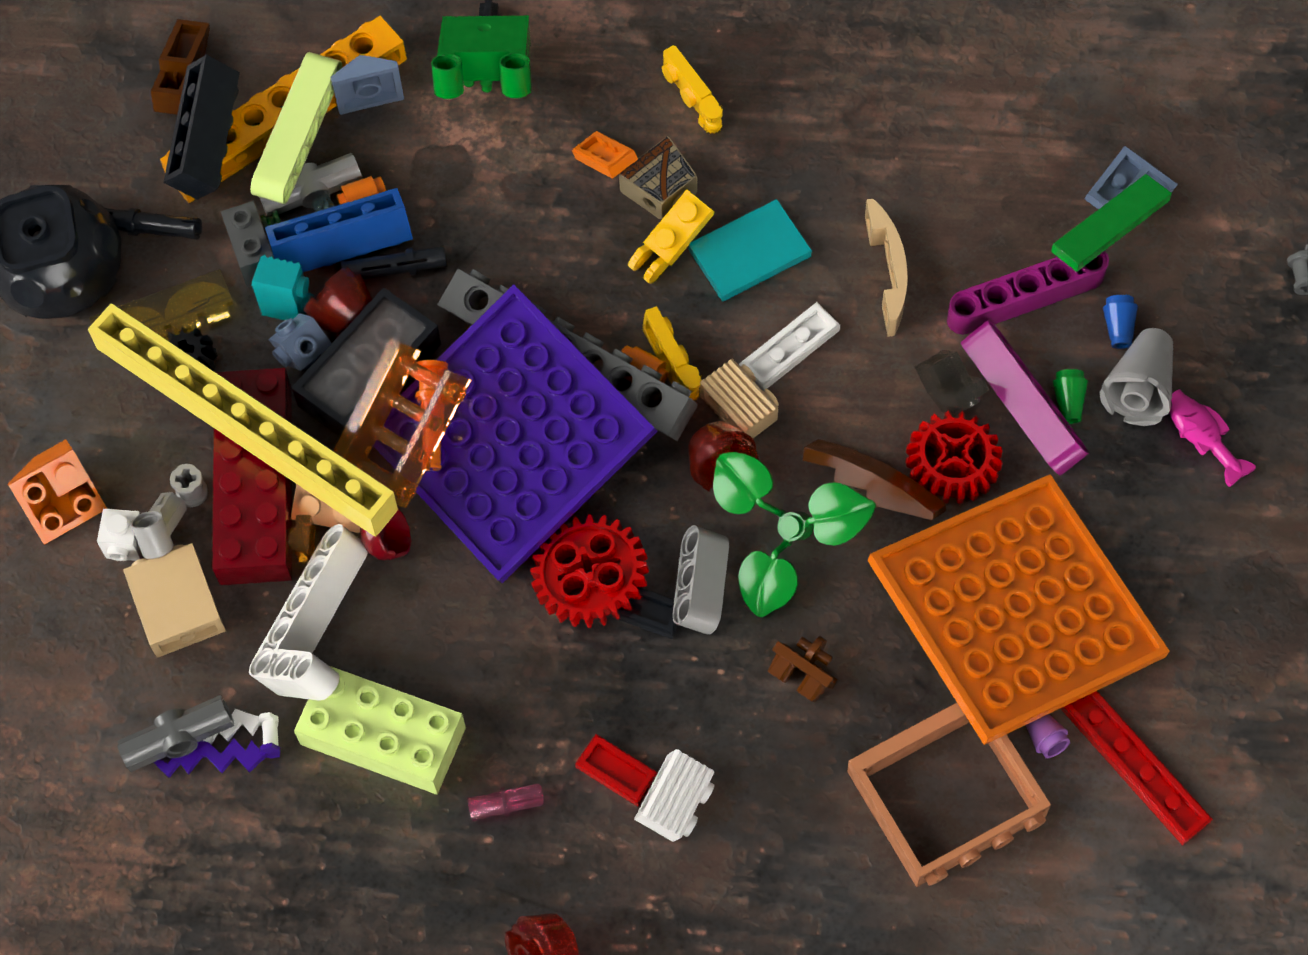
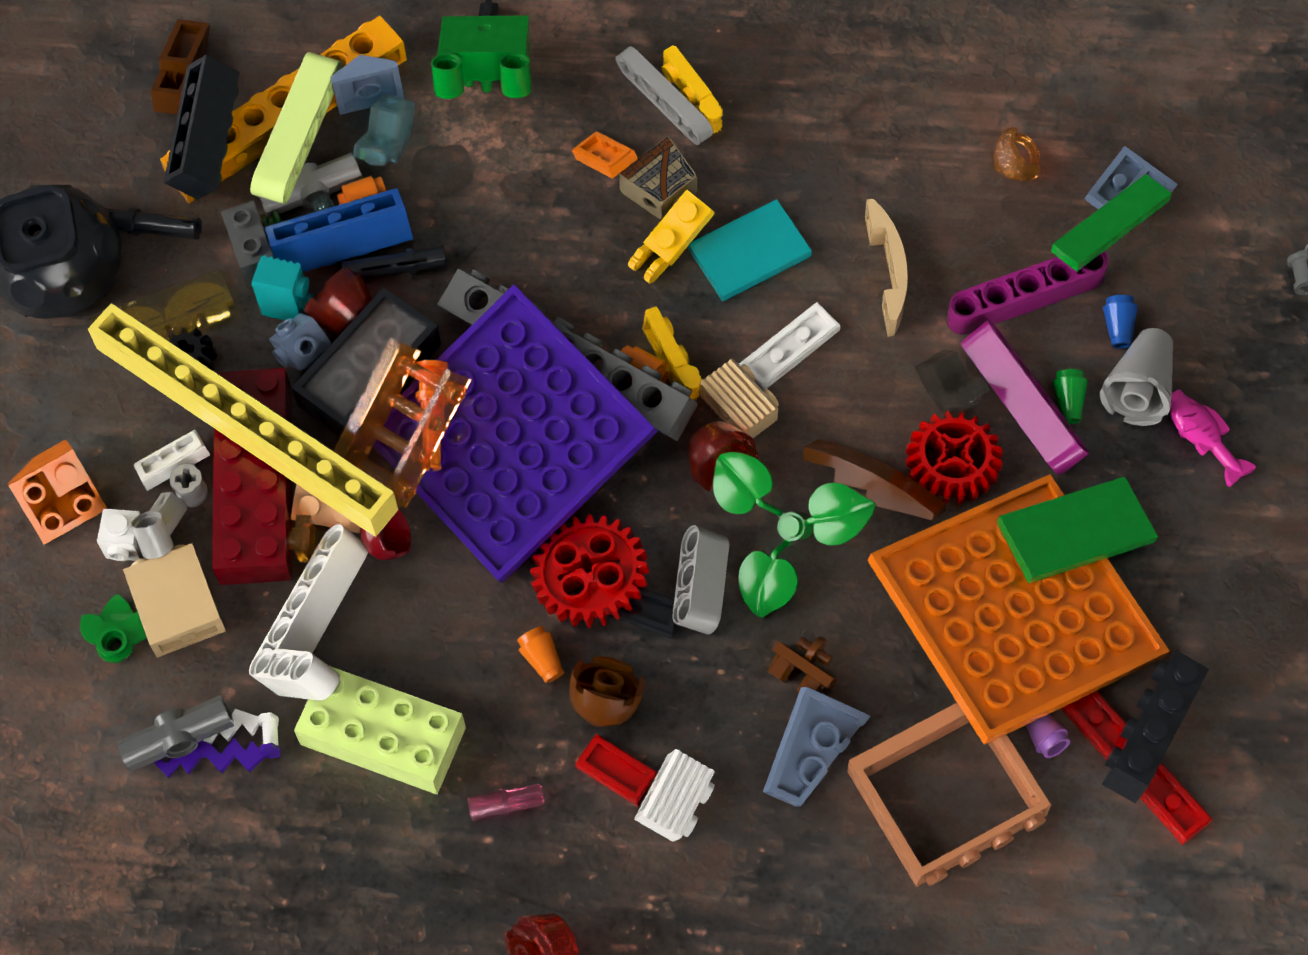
none -> green plate [80,594,147,663]
none -> white plate [134,430,210,491]
none -> clear light blue brick [353,93,415,166]
none -> orange cone [517,626,565,683]
none -> reddish brown cylinder [569,656,645,727]
none -> light grey beam [615,46,713,145]
none -> sand blue wing [763,687,870,806]
none -> clear orange piece [993,127,1041,181]
none -> green tile [996,476,1158,583]
none -> black brick [1102,650,1209,803]

